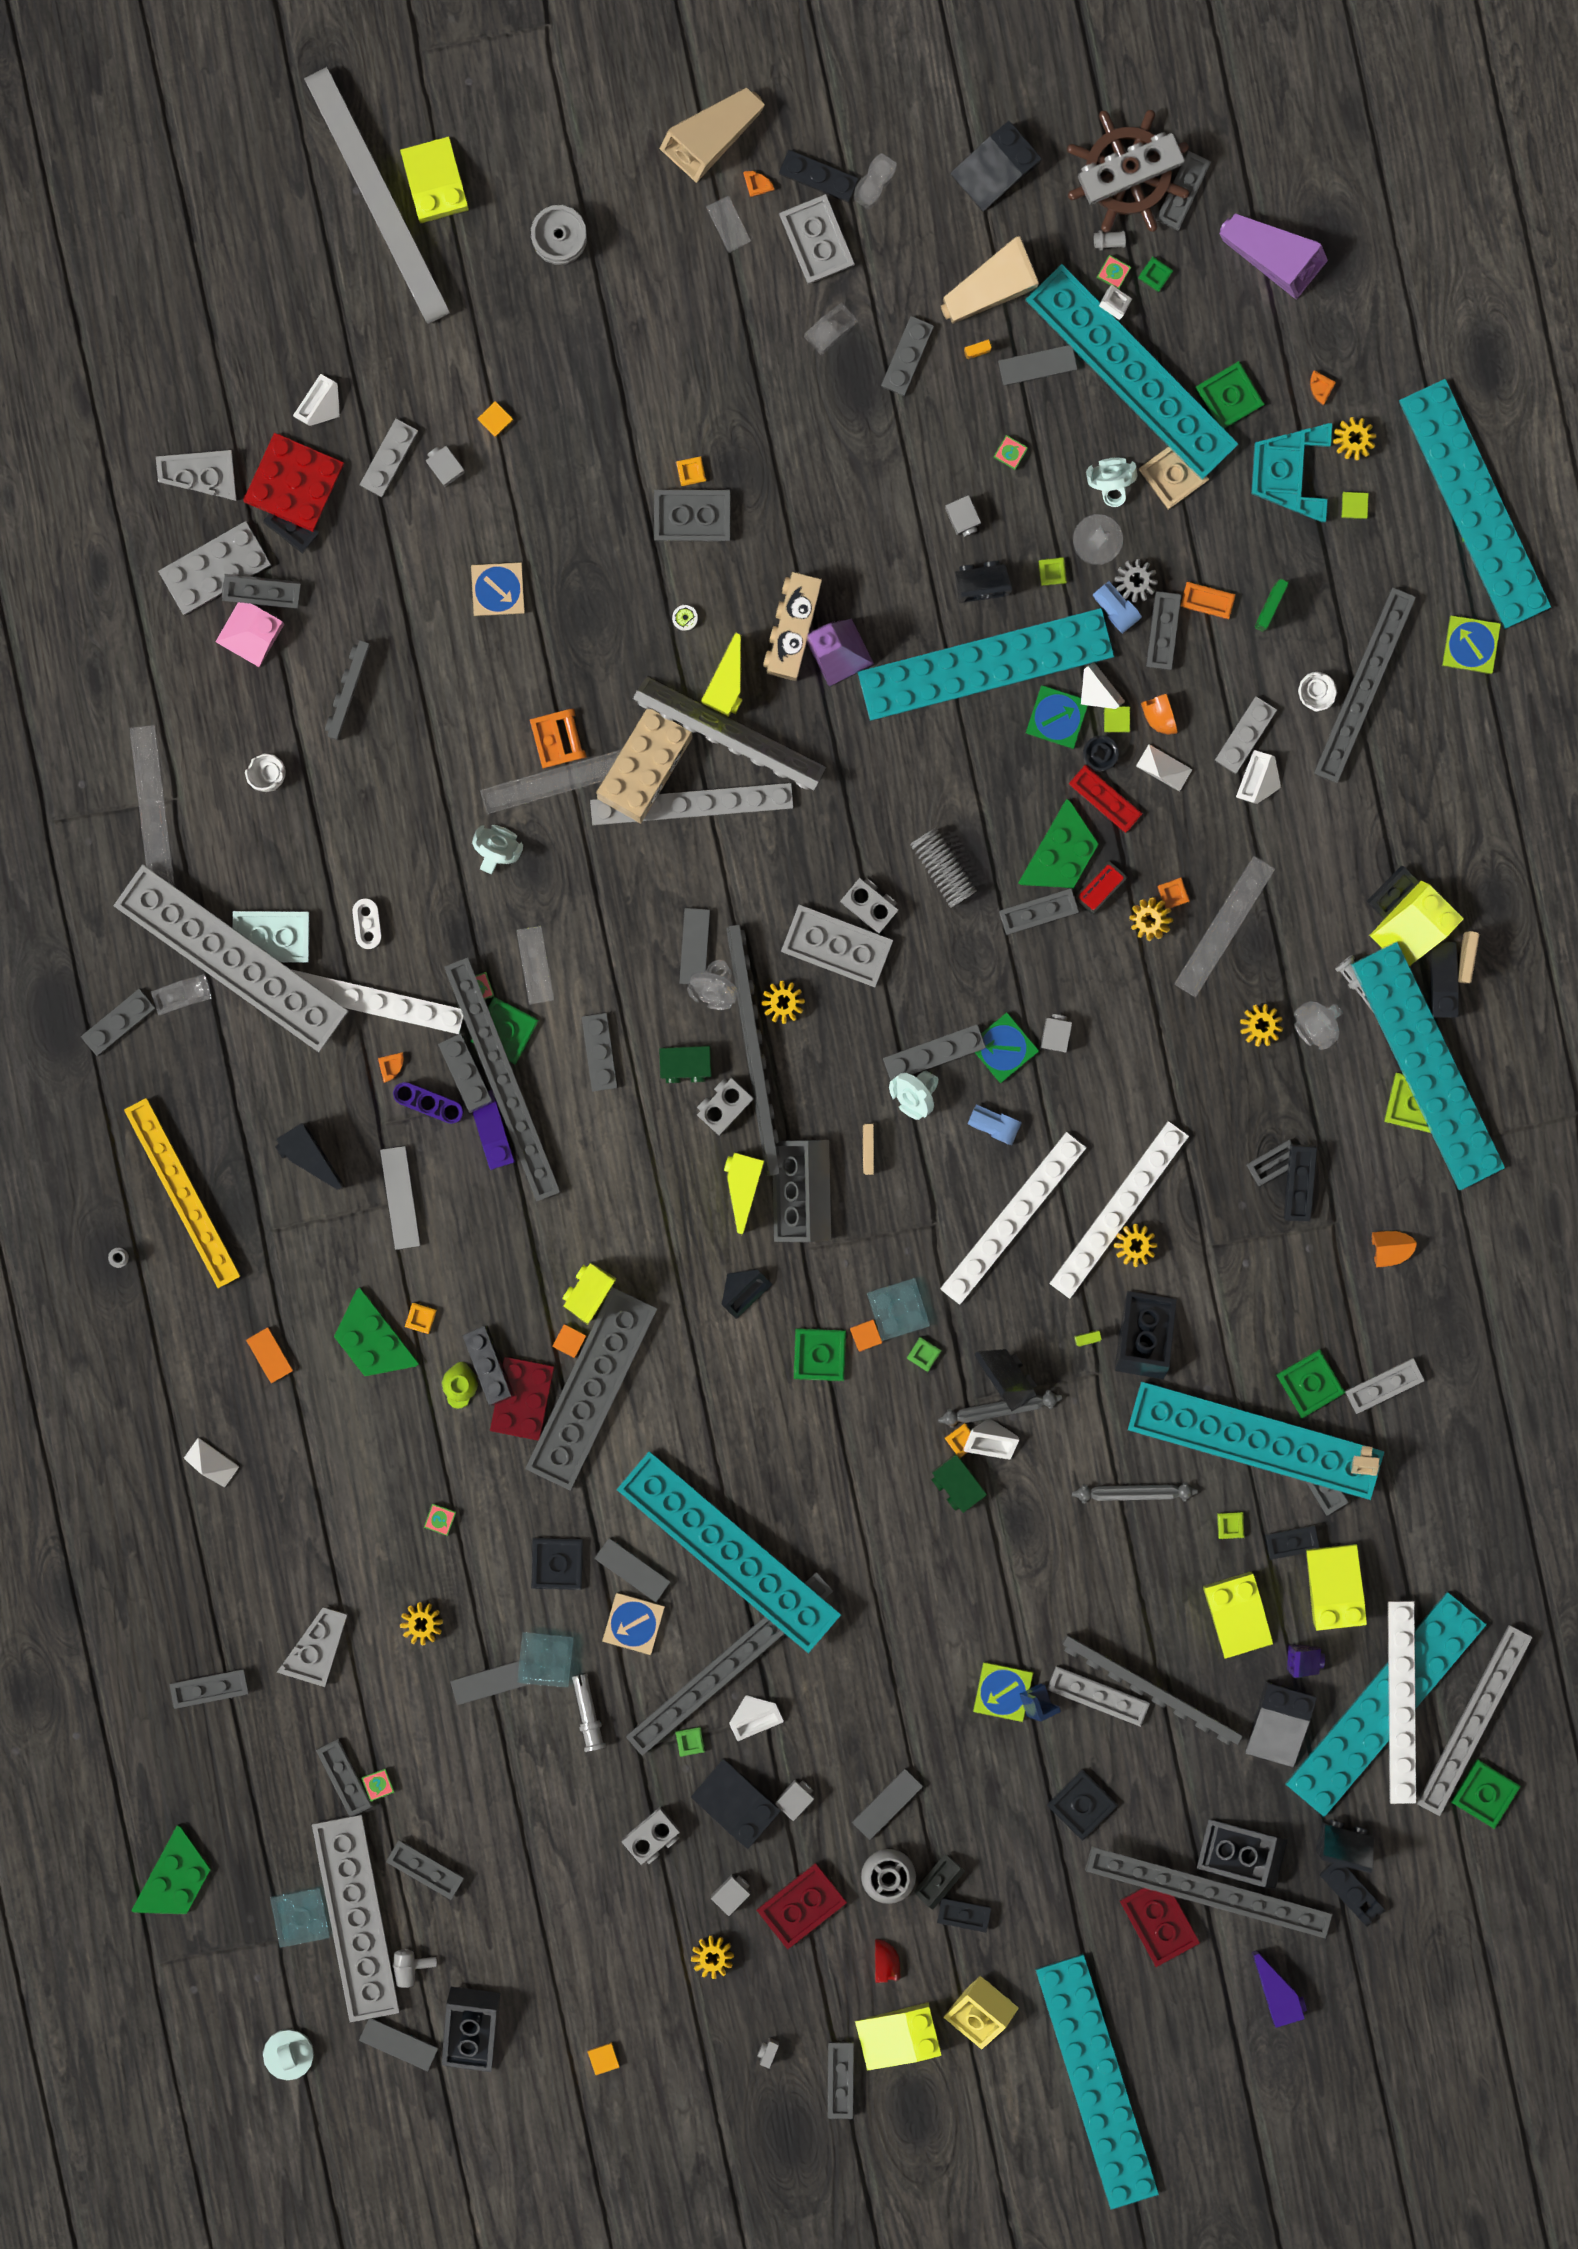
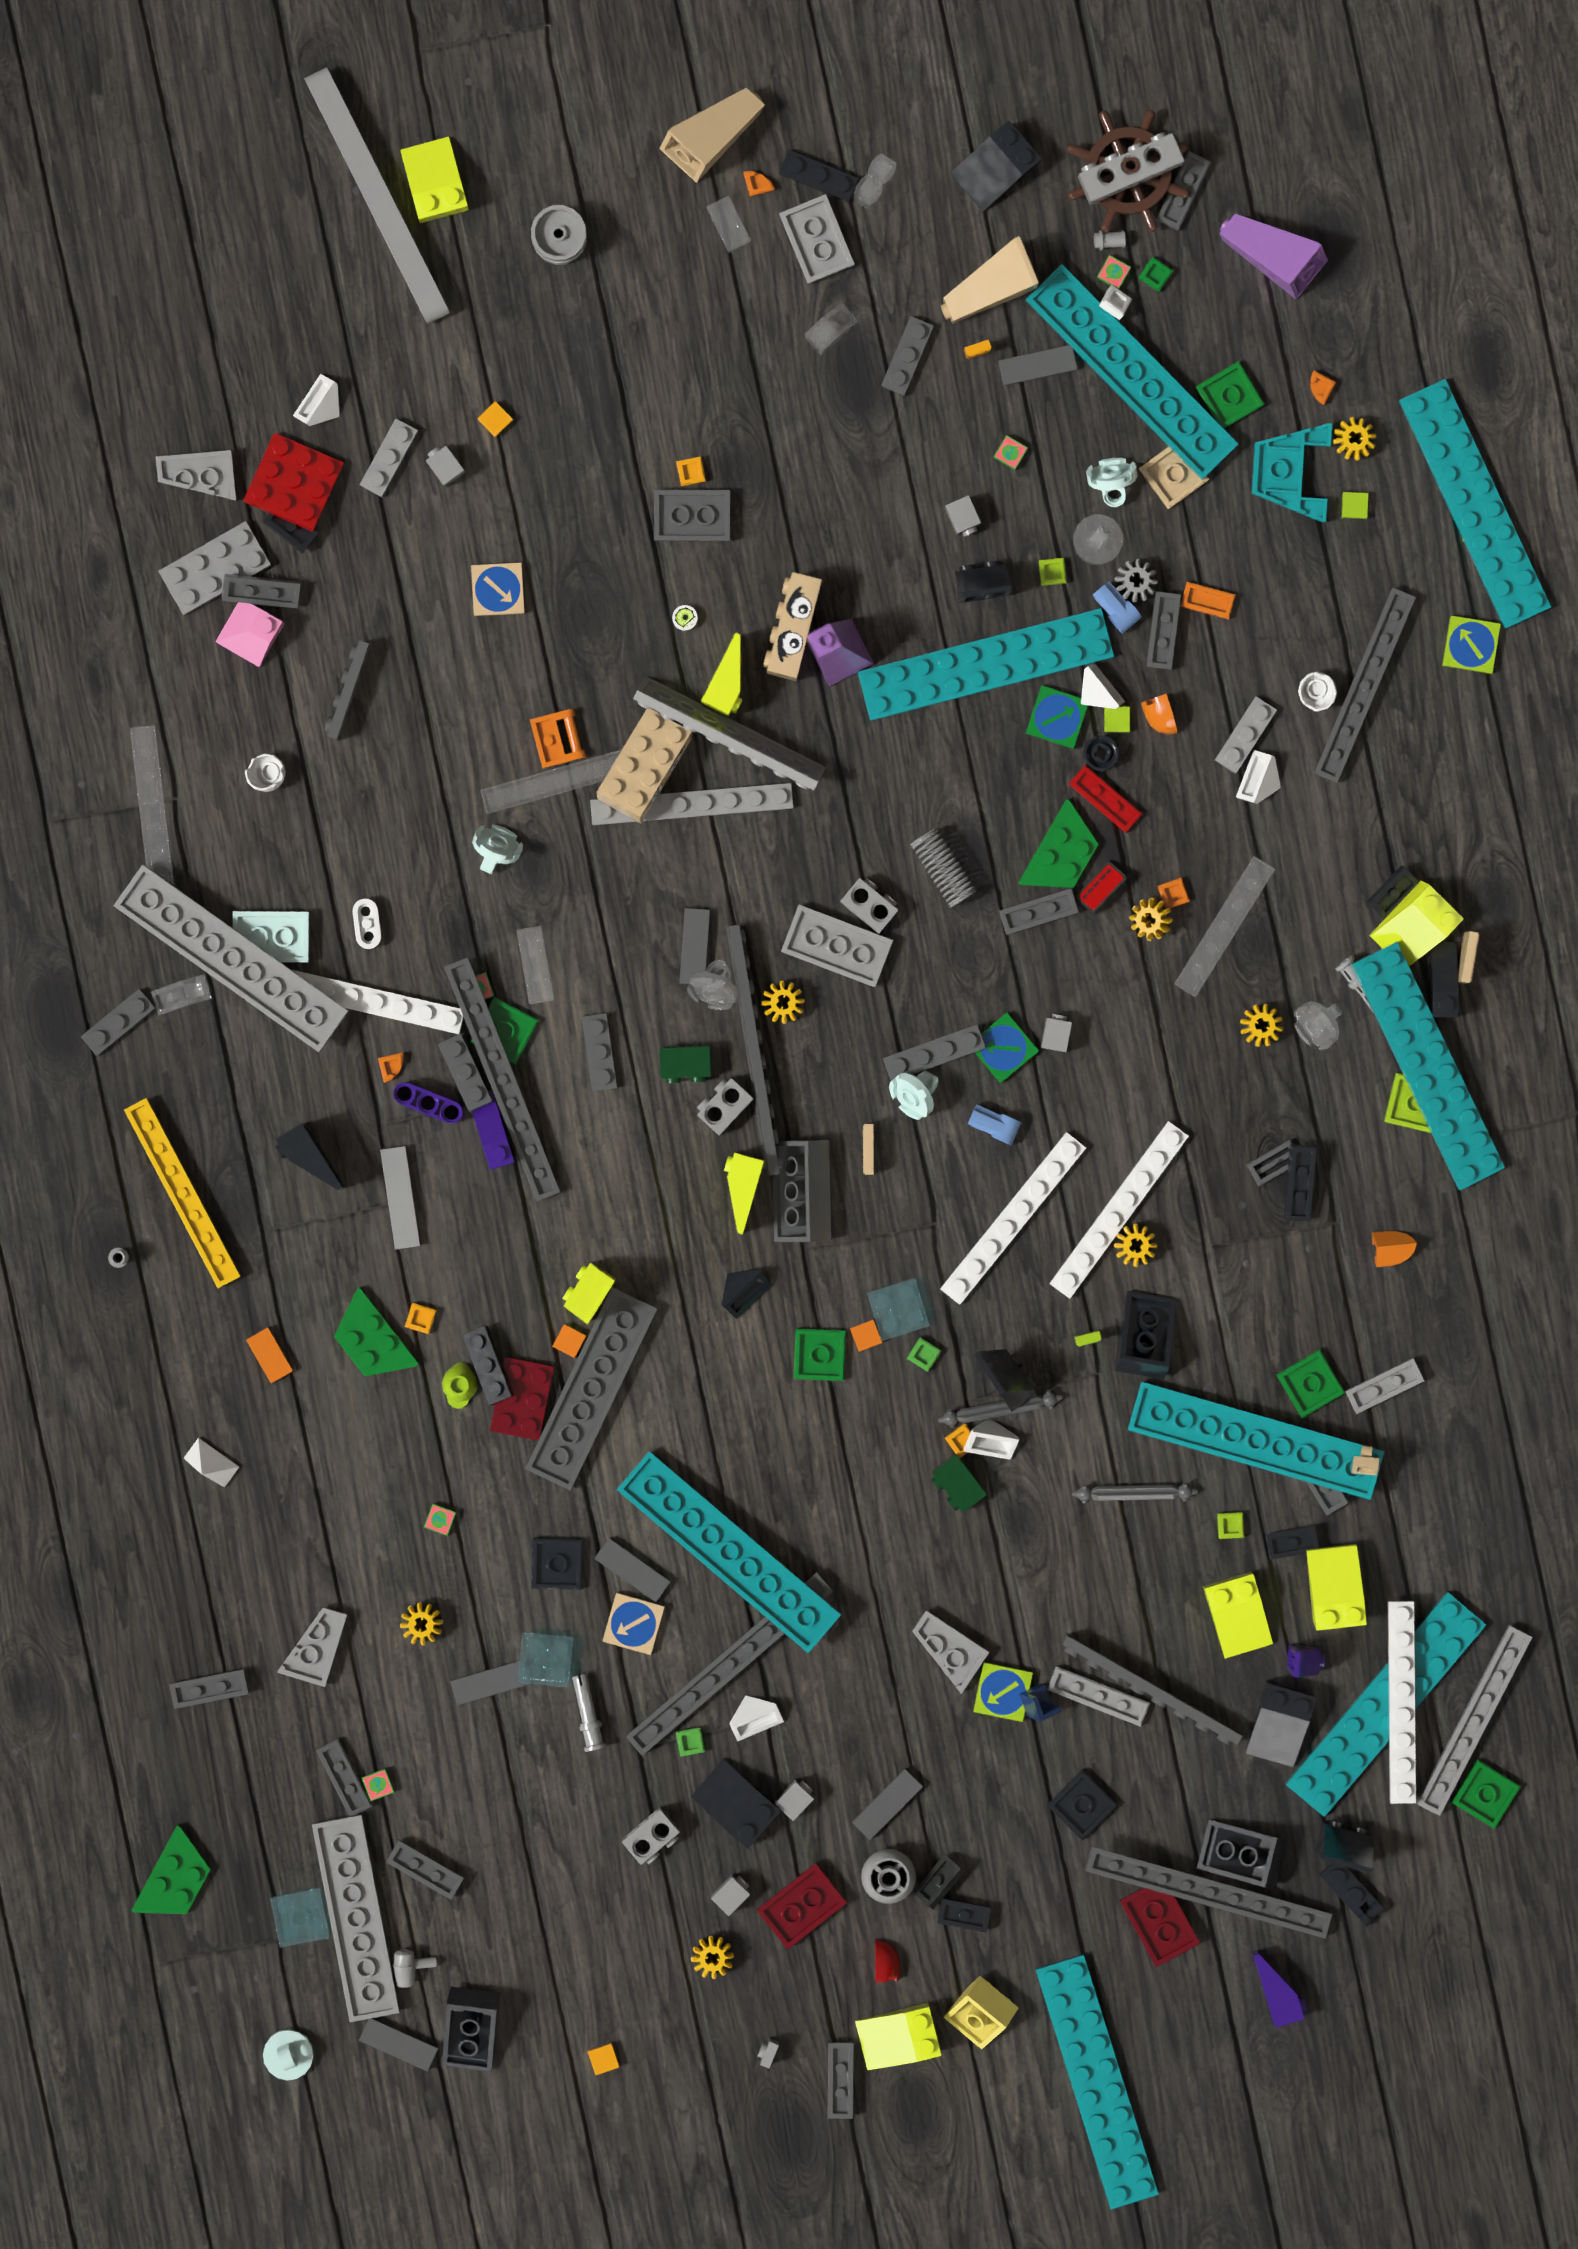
white slope [1136,745,1192,791] -> none
green tile [1254,579,1289,632] -> none
none -> light grey wing [912,1610,989,1694]

